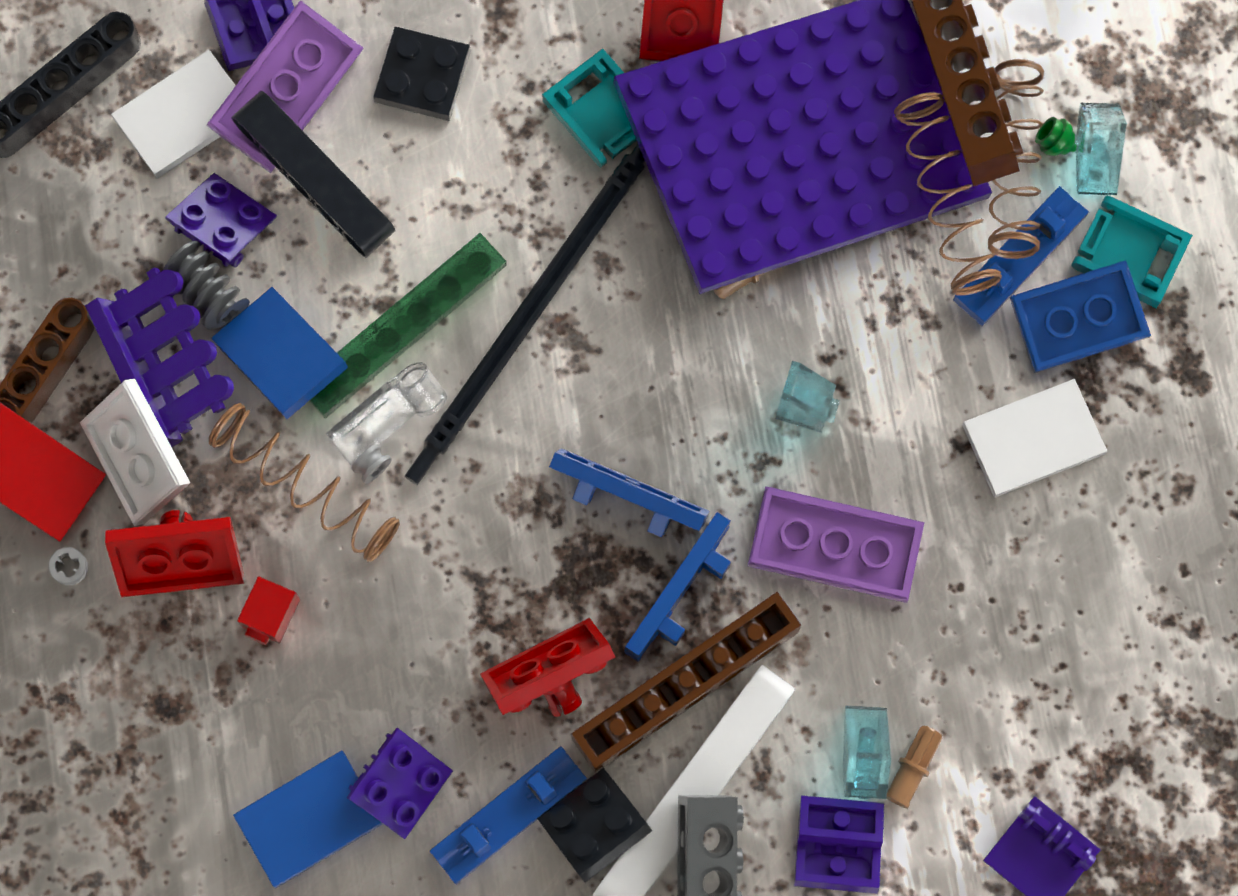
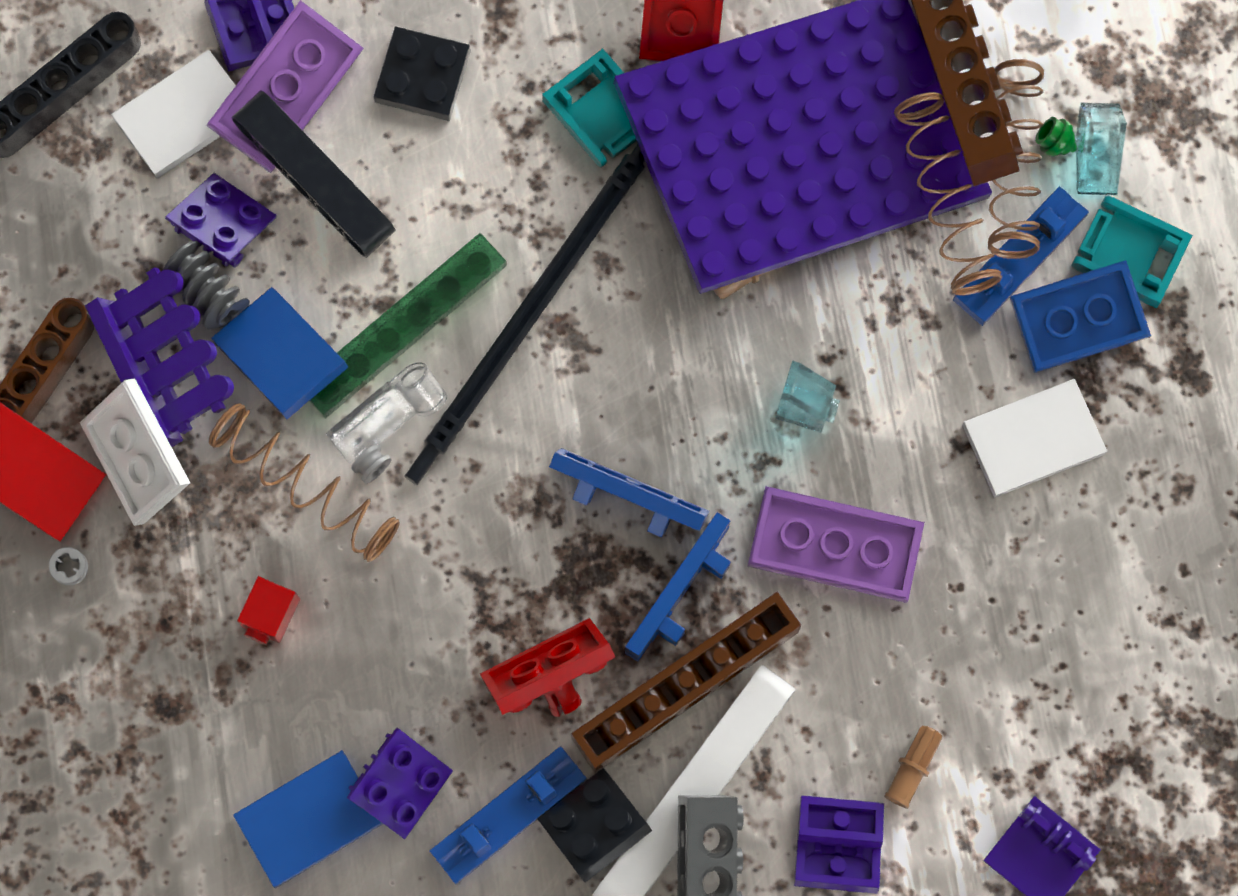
red plate [105,510,244,597] -> none
clear light blue slope [843,705,891,799] -> none

